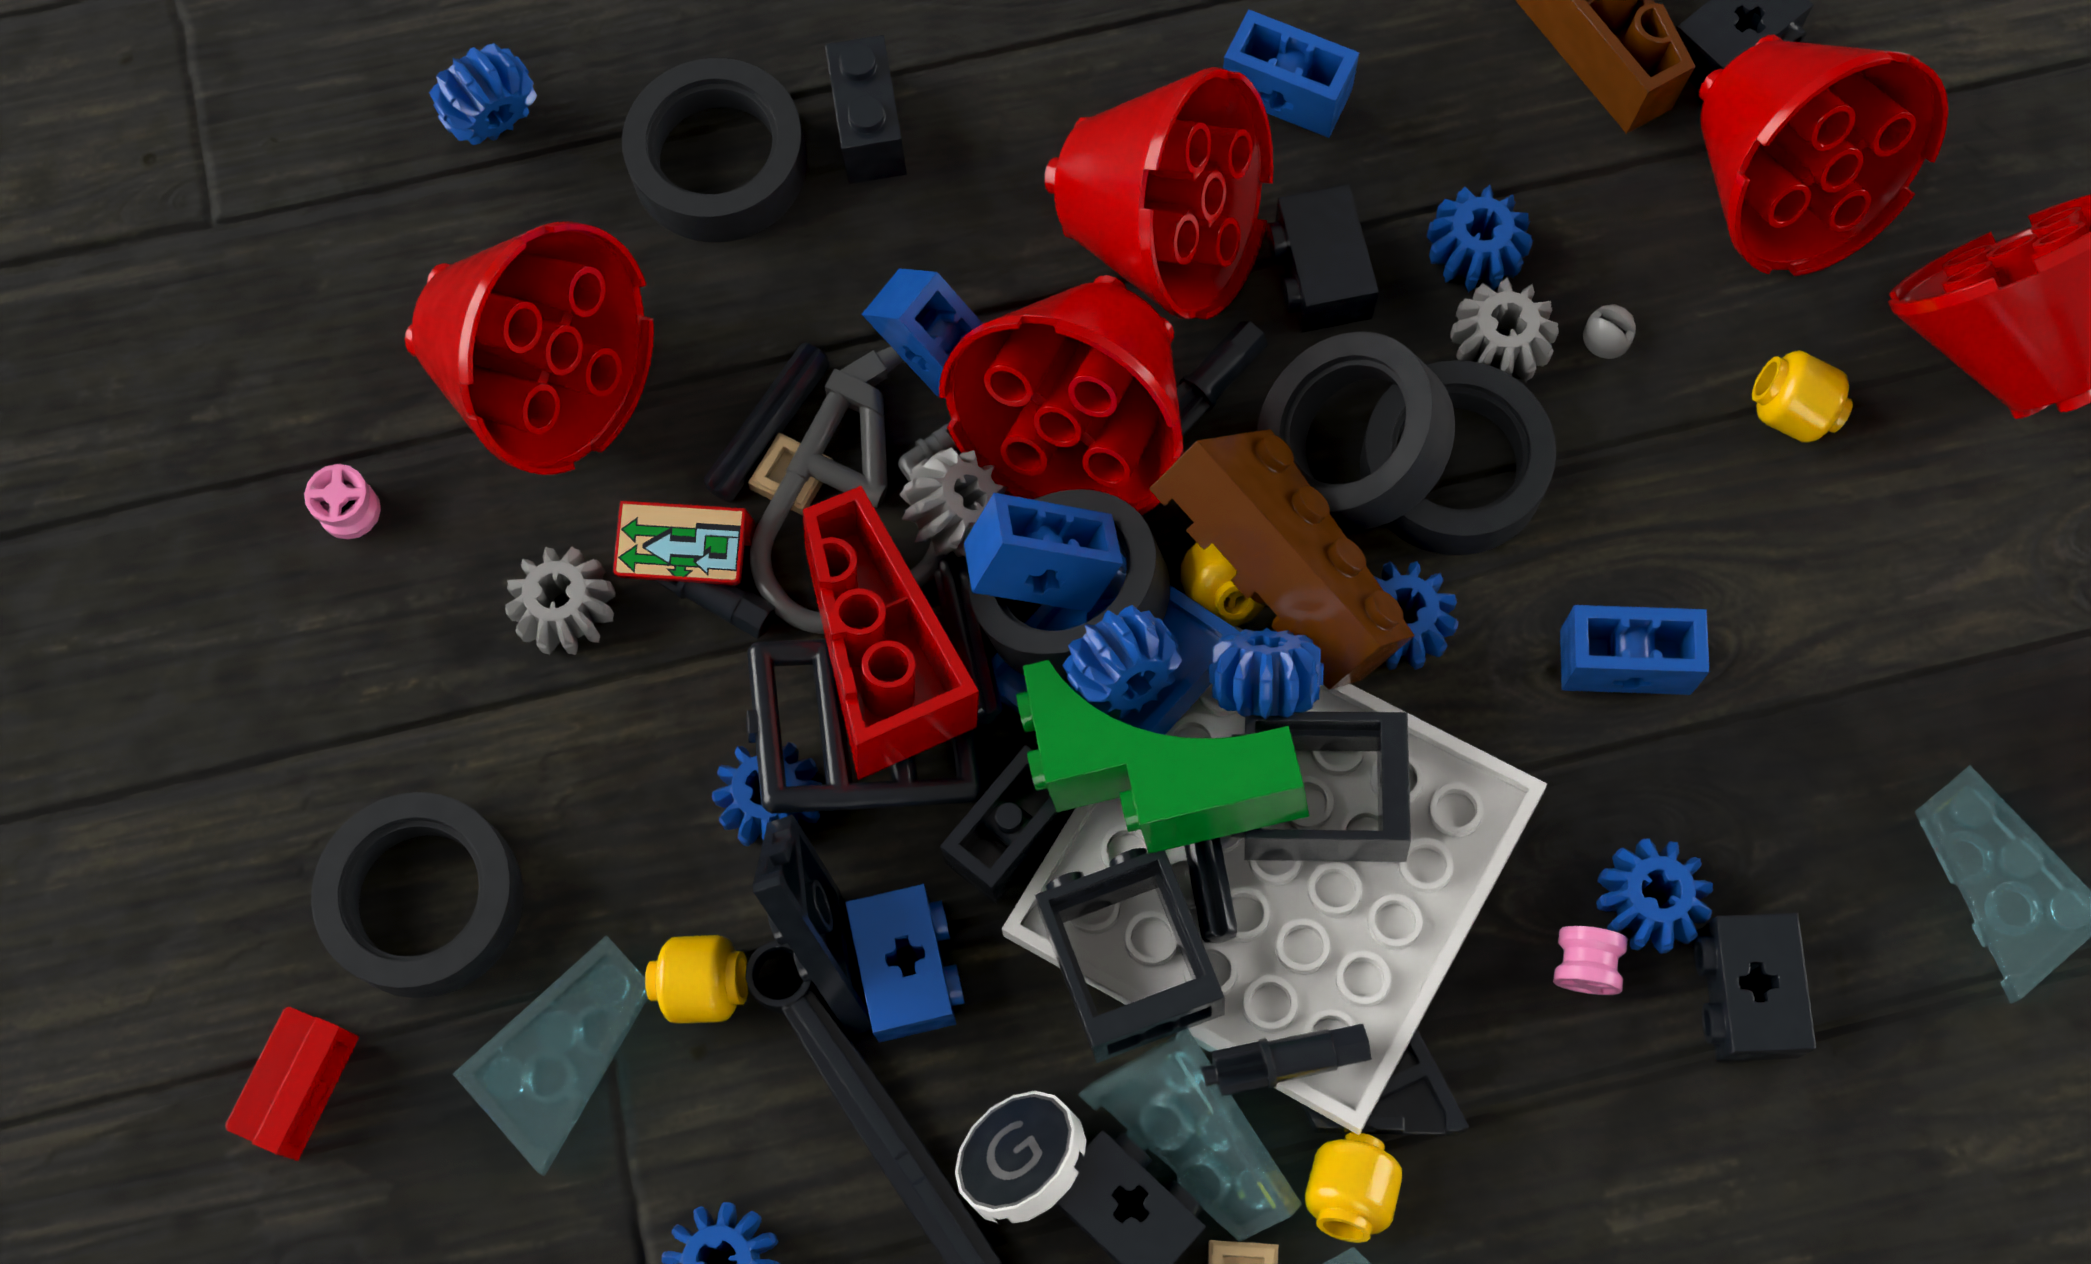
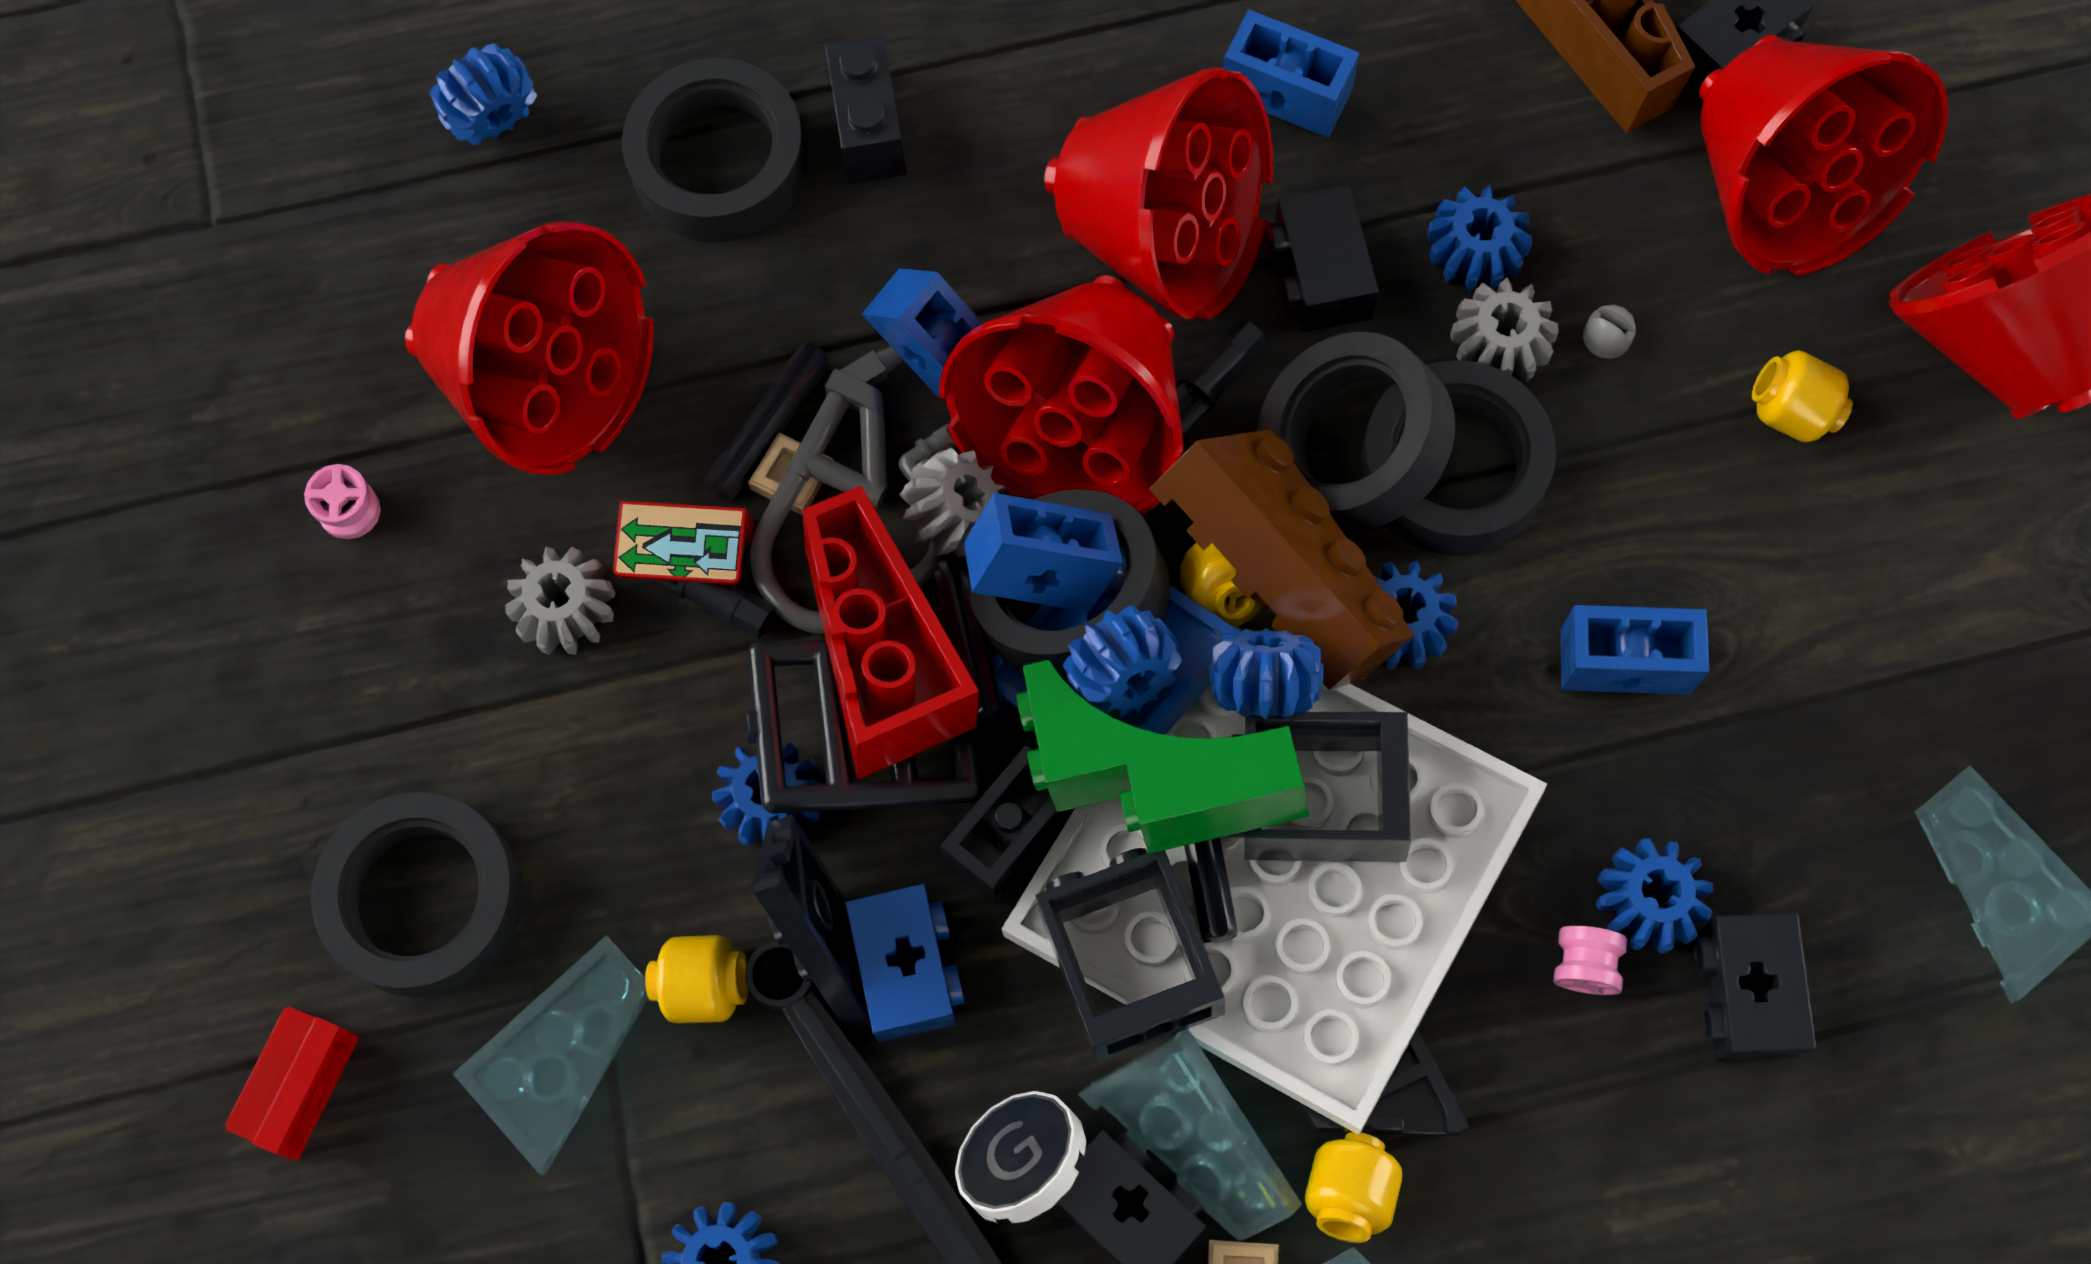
black piece [1200,1023,1372,1097] -> none

